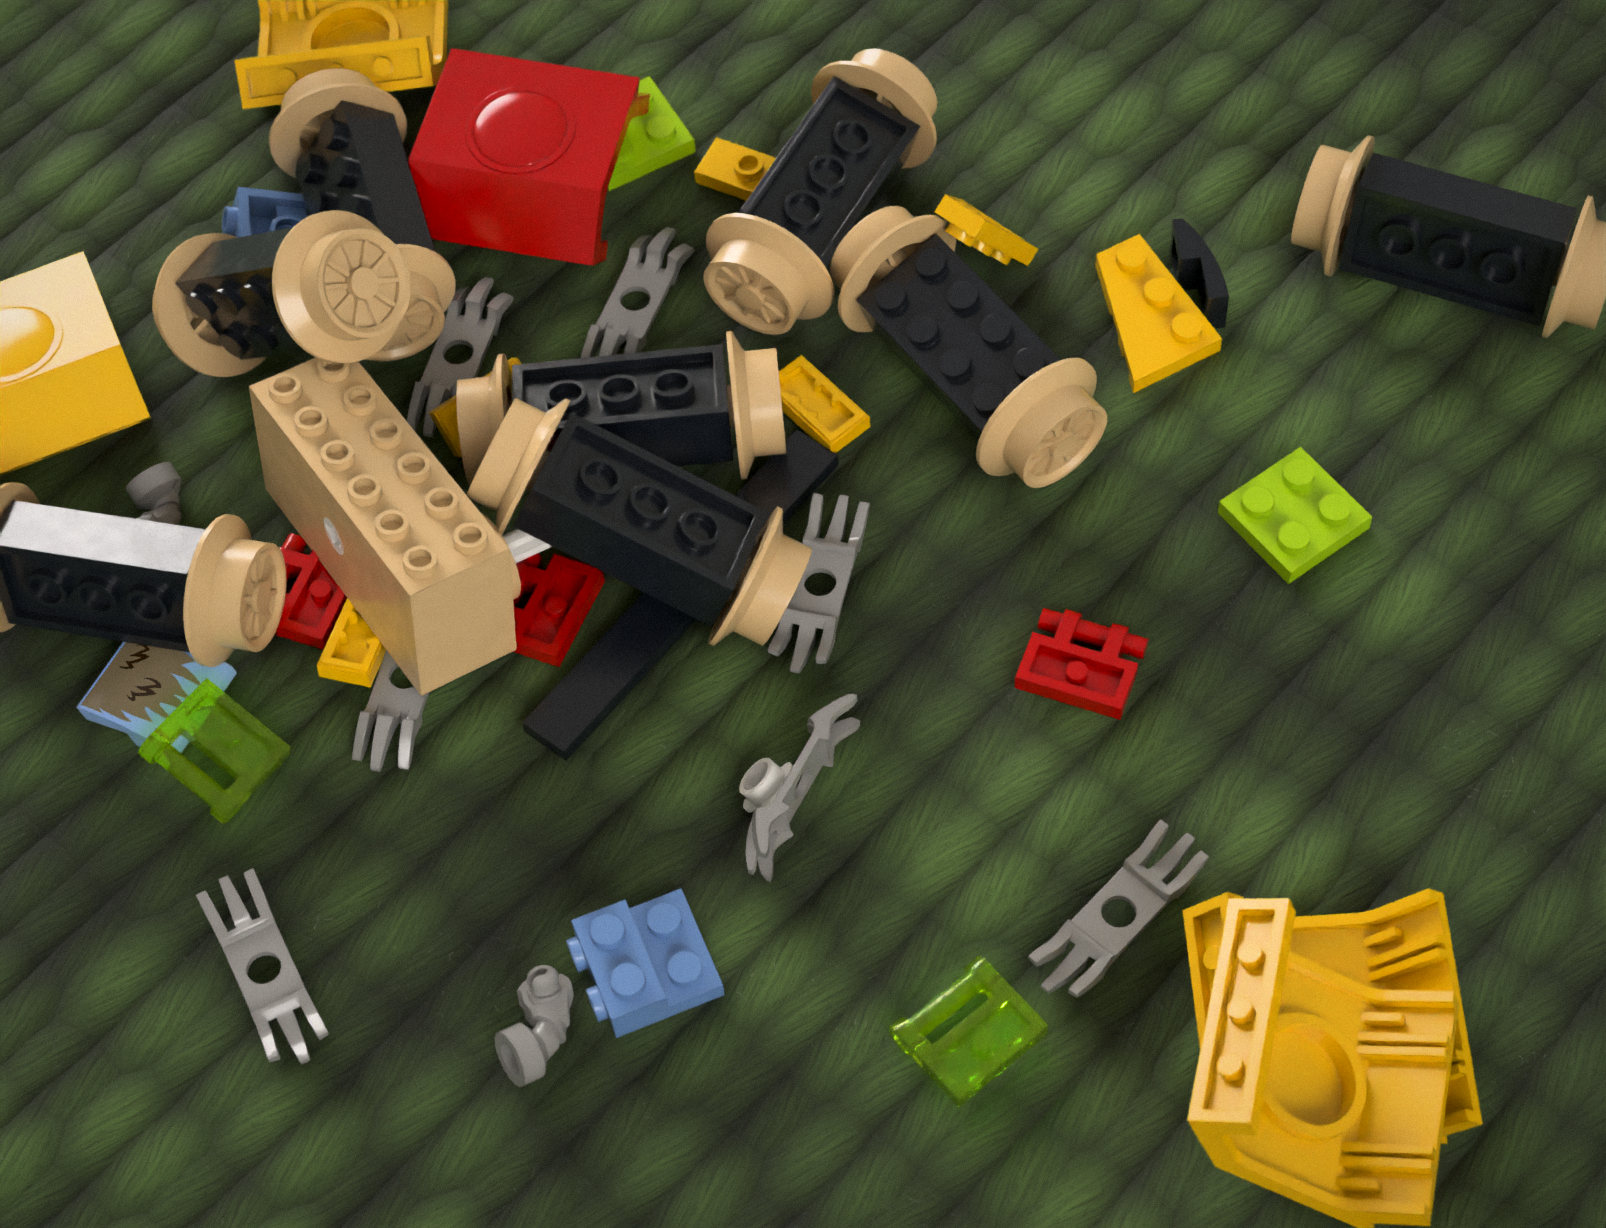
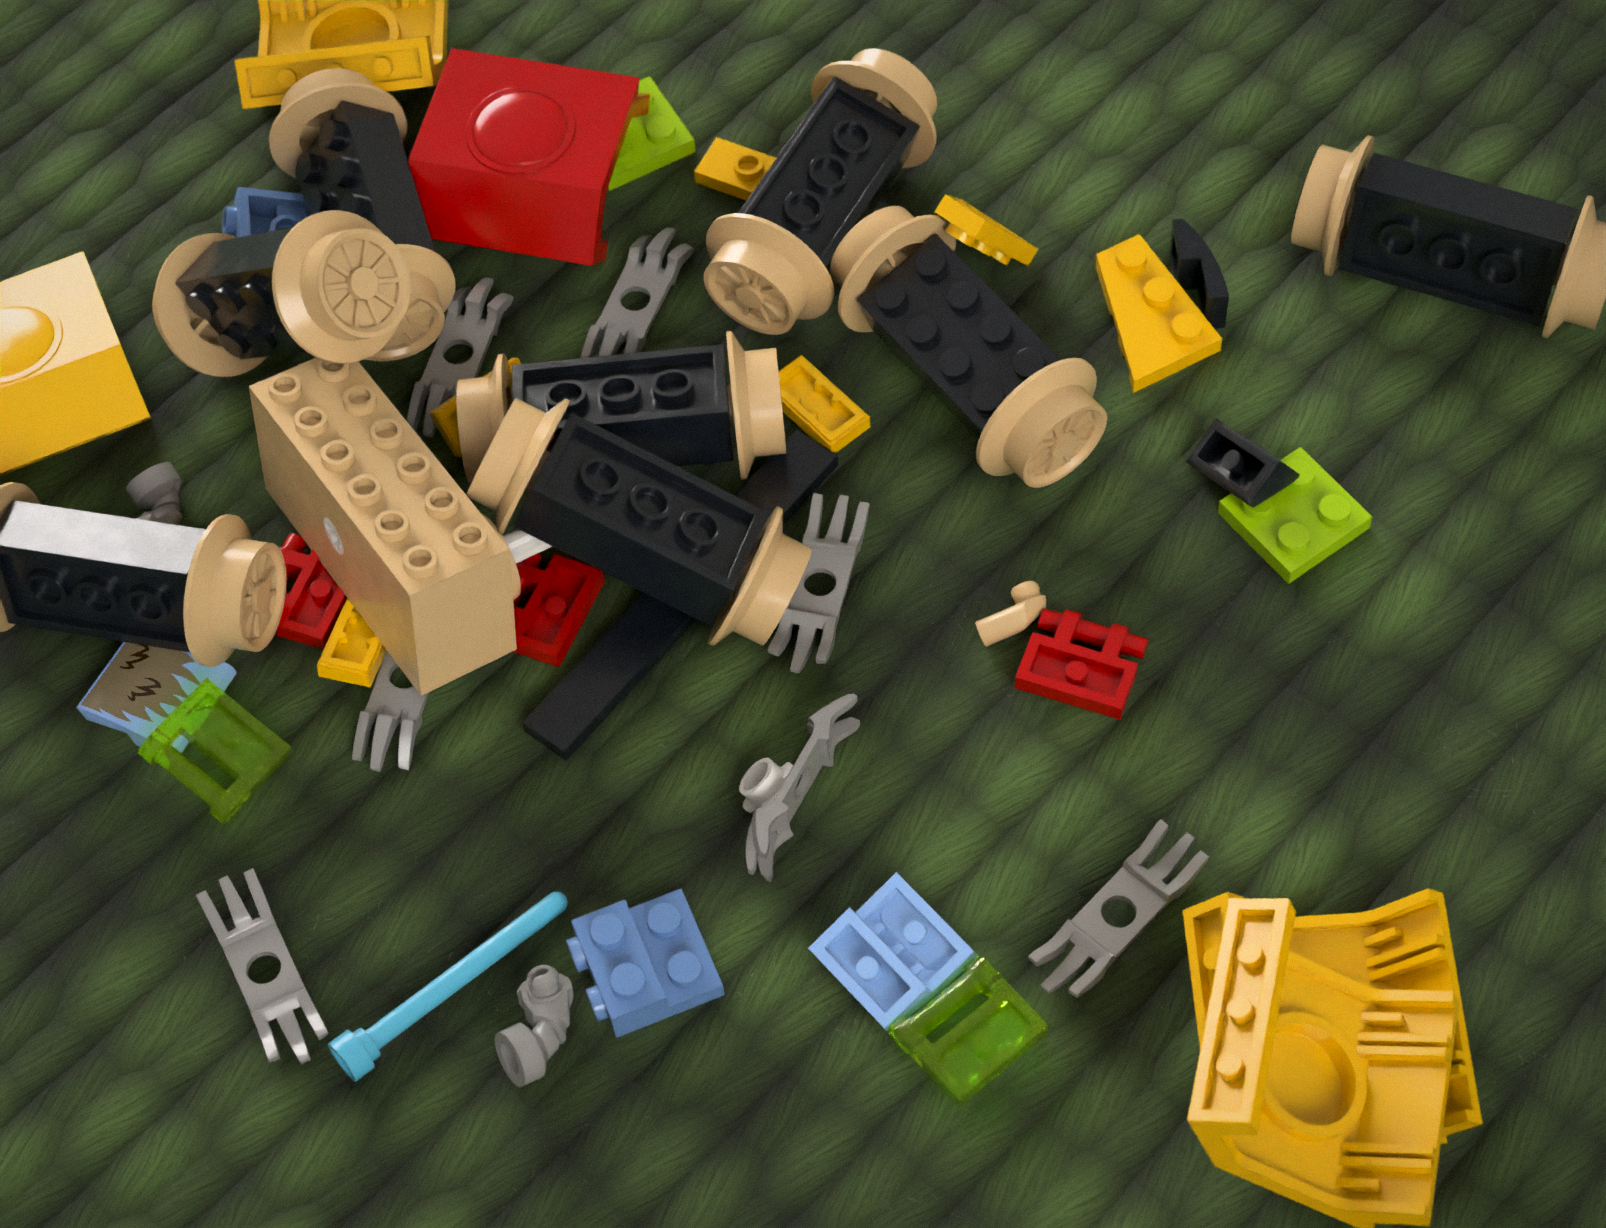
none -> medium azure piece [327,891,568,1082]
none -> light blue slope [808,872,979,1031]
none -> tan arm [975,580,1046,647]
none -> black slope [1186,418,1300,508]

